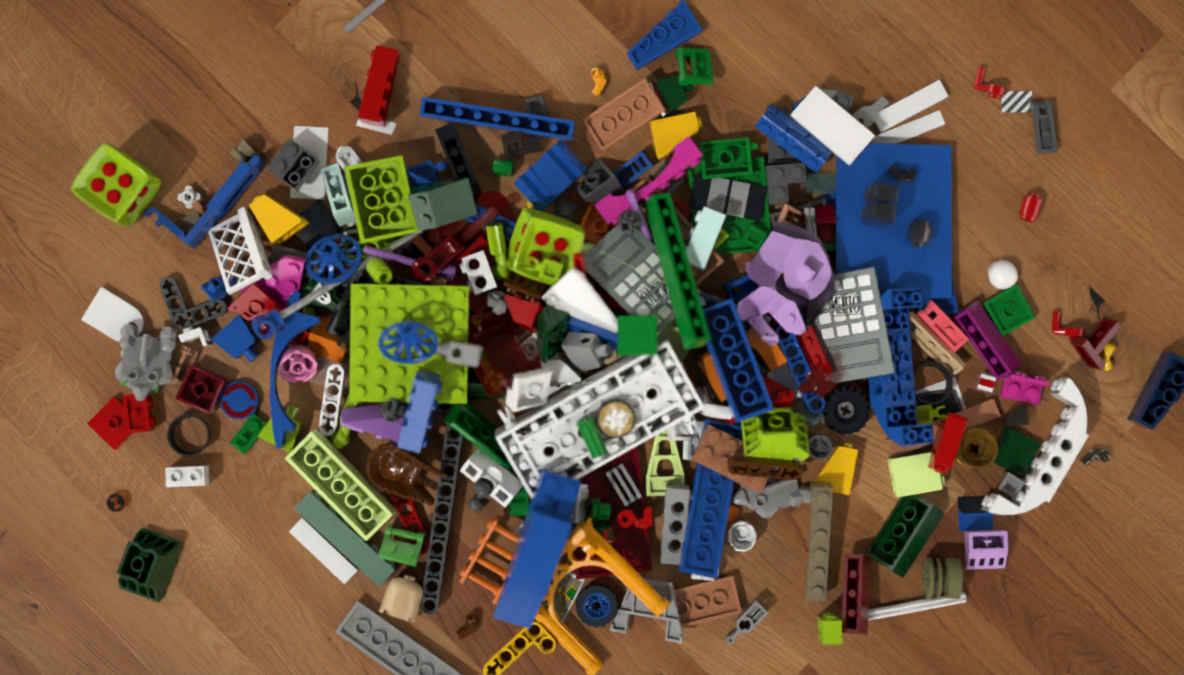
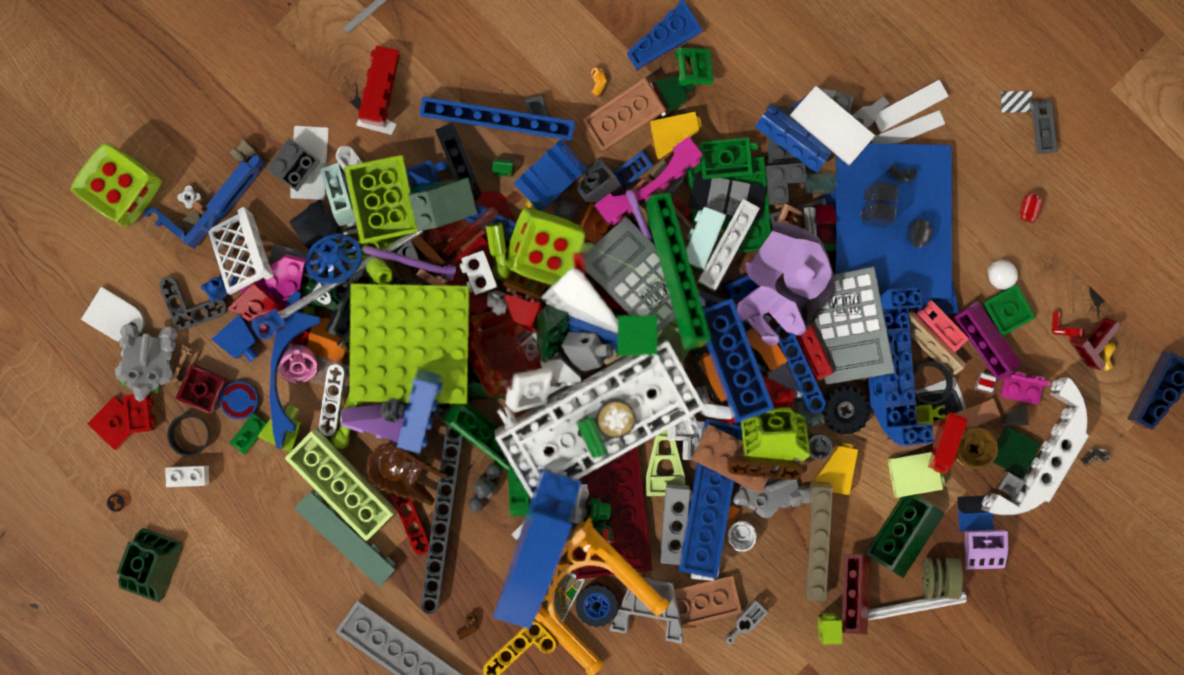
white bracket [178,326,211,347] -> none
yellow slope [249,194,309,245] -> none
white tile [289,517,358,584] -> none
bright green plate [378,524,426,567] -> none
tan cylinder [378,575,423,623] -> none
blue wheel [379,322,438,364] -> none
dark red piece [412,233,466,283] -> none
light grey torso [437,341,484,367] -> none
orange fence [459,514,519,605] -> none
white arch [460,448,523,507] -> none
clear smoke plate [501,131,543,158] -> none
lime plate [526,257,563,283] -> none
light grey tile [606,463,642,506] -> none
dark grey gear [617,209,642,235] -> none
red leg [617,505,653,529] -> none
green tile [741,224,768,251] -> none
clear red brick [797,367,836,399] -> none
red plate [973,67,1006,99] -> none
none -> white plate [697,199,760,292]

